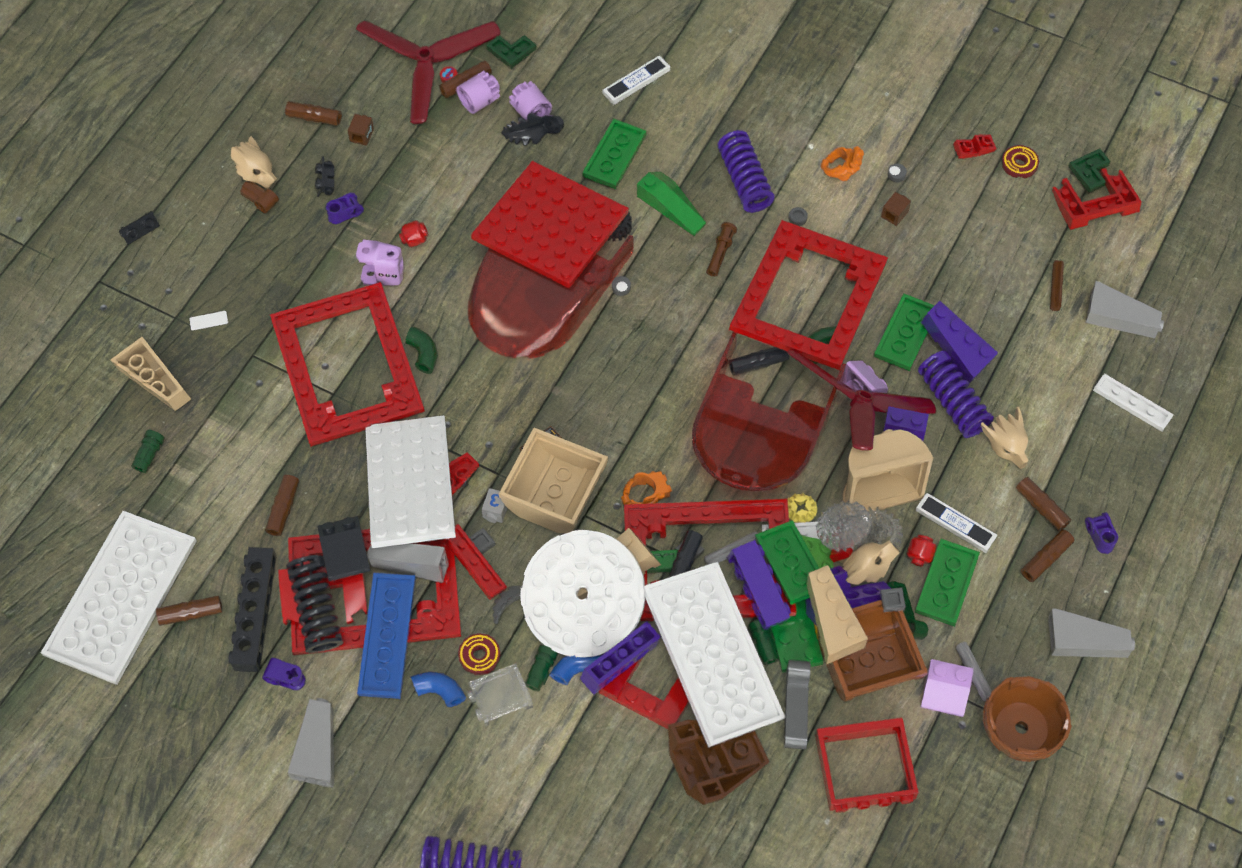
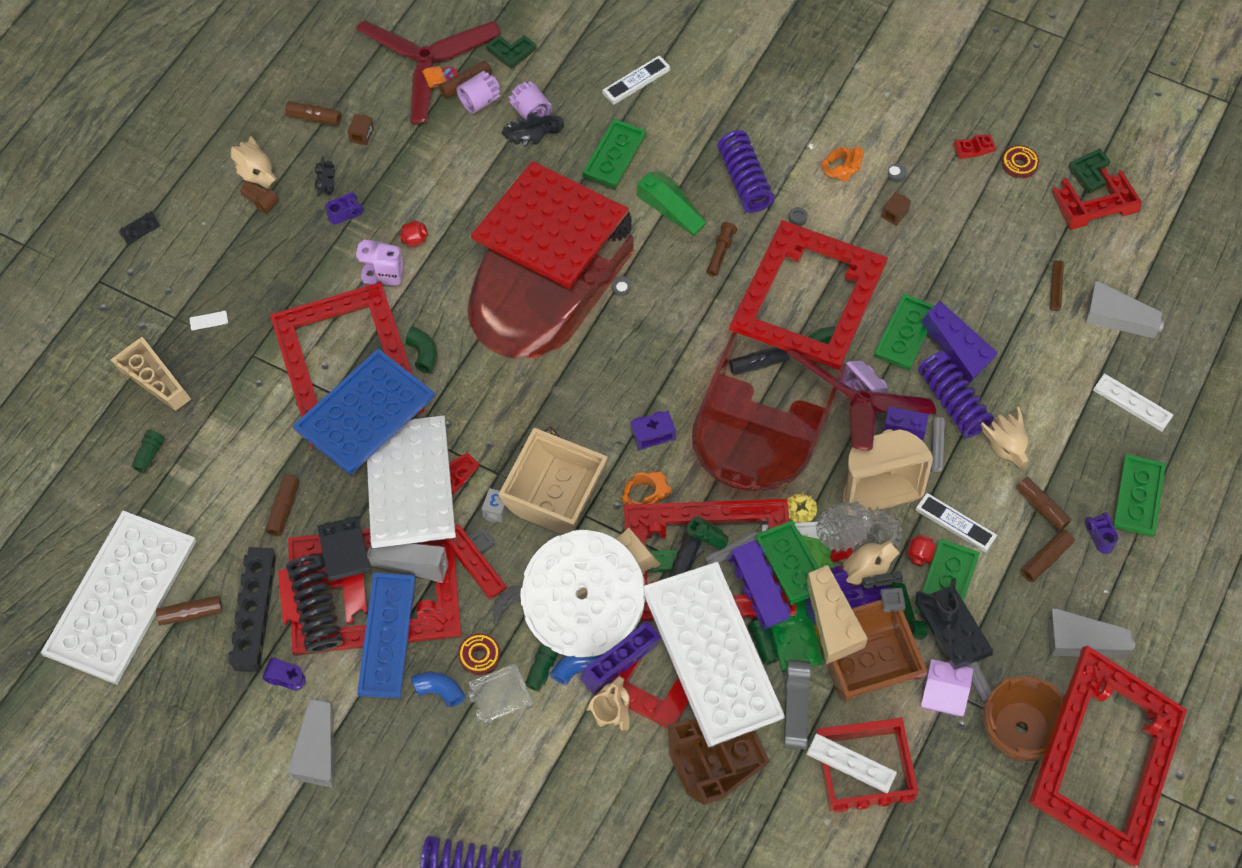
none -> blue plate [293,349,435,475]
none -> orange plate [423,66,446,88]
none -> tan piece [586,677,630,731]
none -> dark purple brick [631,411,676,451]
none -> dark green axle [687,516,729,550]
none -> white tile [807,734,897,793]
none -> pearl dark grey axle [862,571,903,590]
none -> black plate [915,578,993,670]
none -> light grey axle [931,417,945,472]
none -> red plate [1028,645,1187,867]
none -> green plate [1113,454,1166,537]

